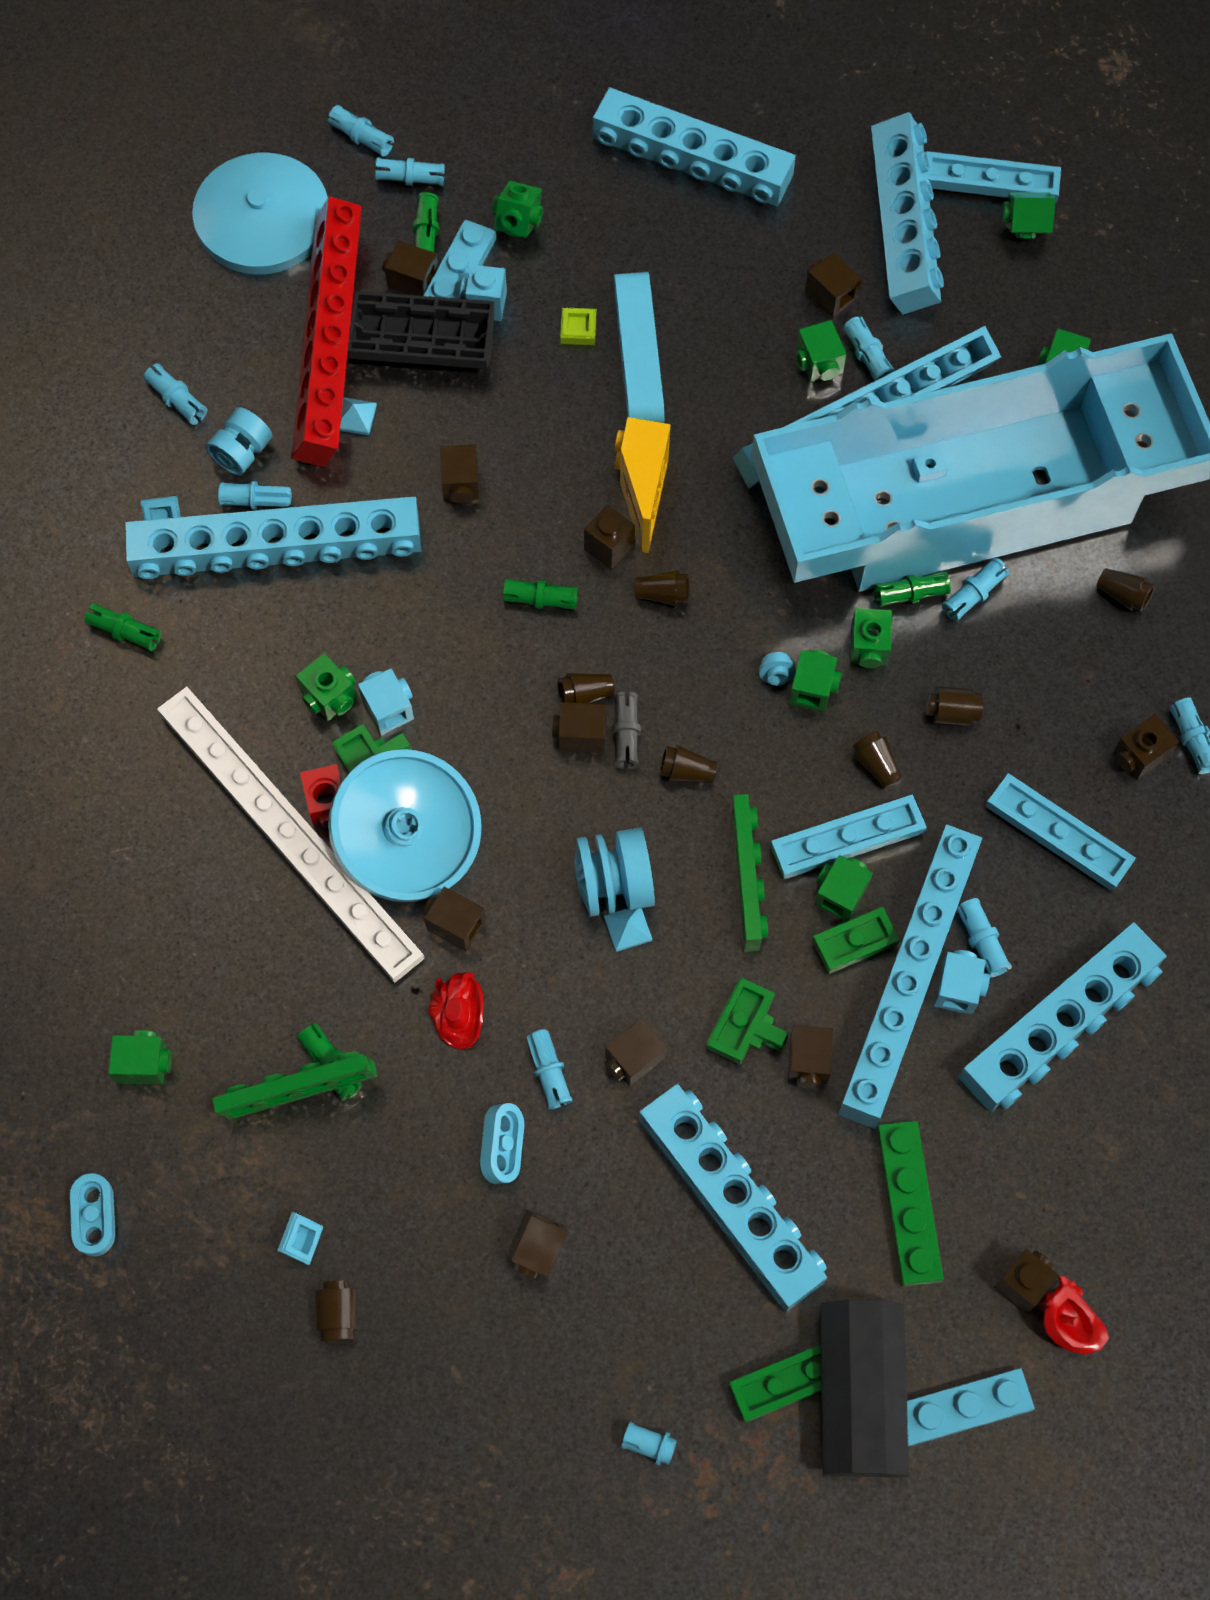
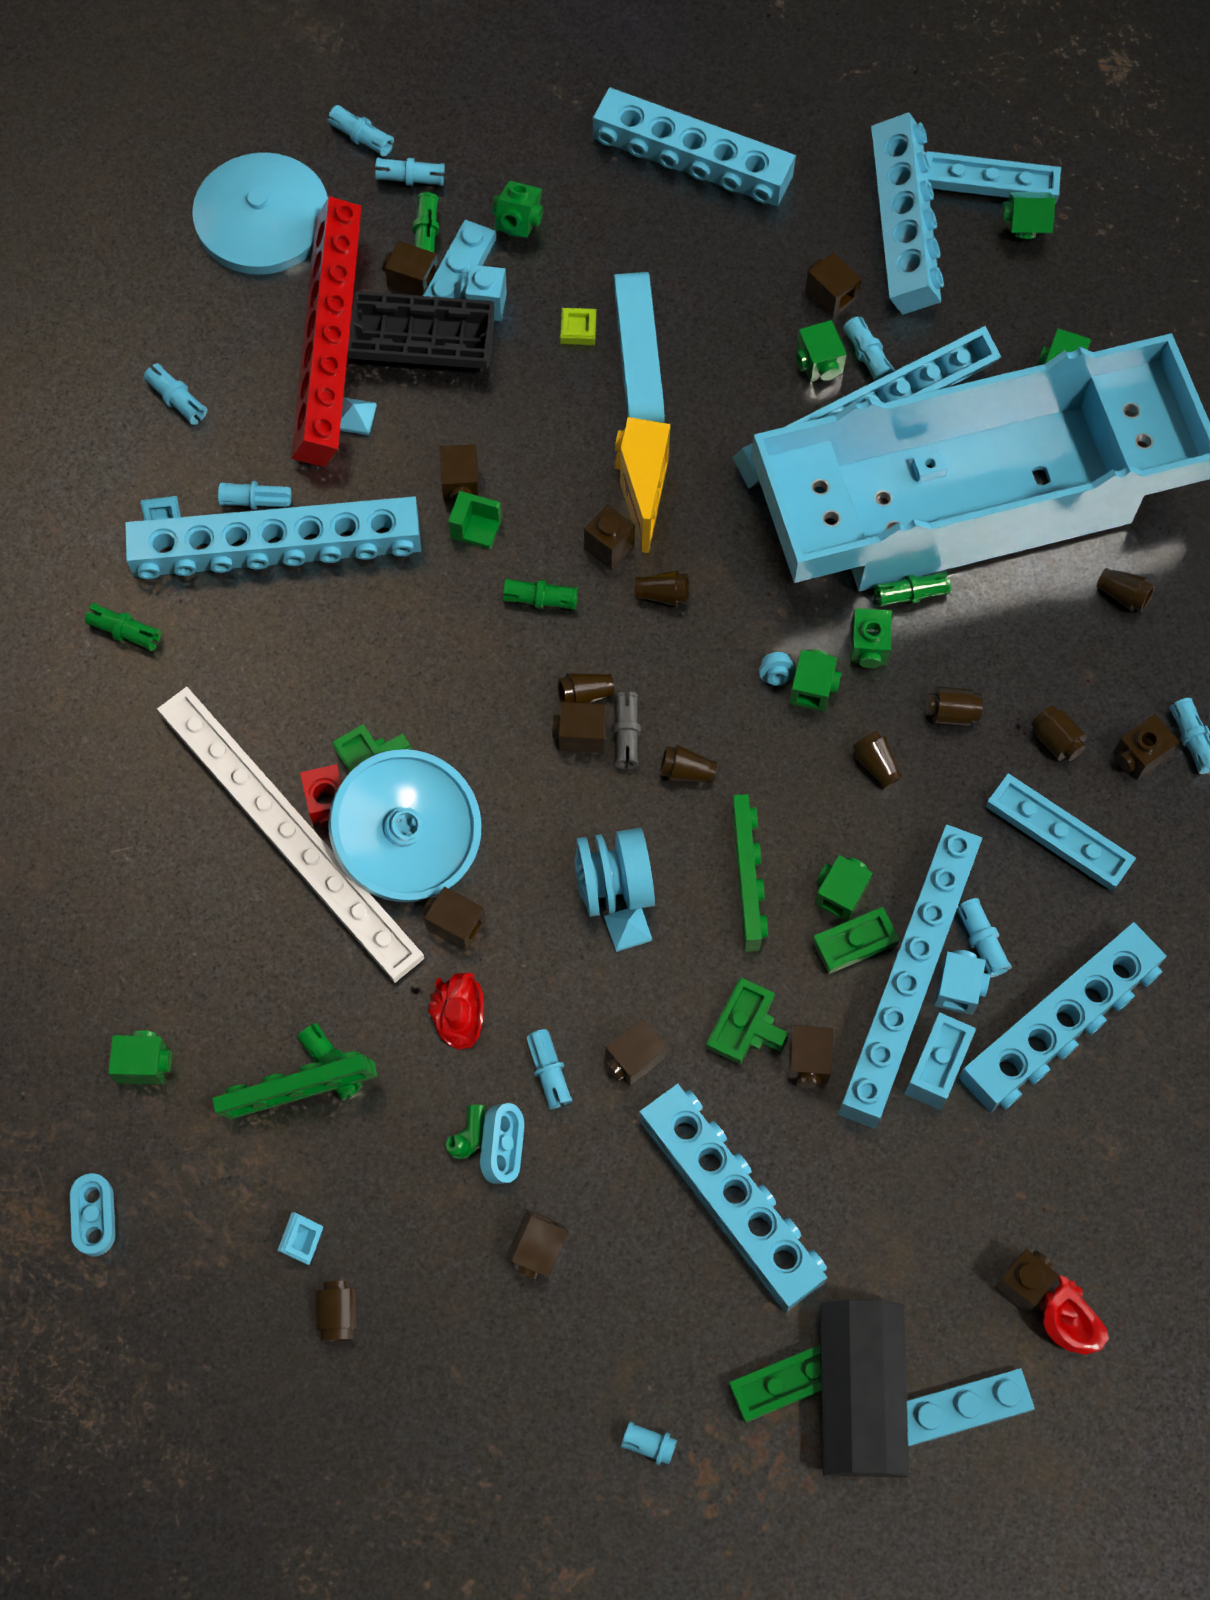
medium azure wheel [205,407,273,476] -> none
green brick [296,653,357,721] -> none
medium azure brick [358,669,414,735] -> none
medium azure plate [770,794,927,880] -> none
green plate [877,1121,944,1287] -> none
medium azure pin [941,557,1010,622] -> none
none -> green arm [445,1105,486,1159]
none -> green panel [448,491,502,549]
none -> medium azure panel [904,1012,976,1110]
none -> dark brown brick [1031,706,1087,761]

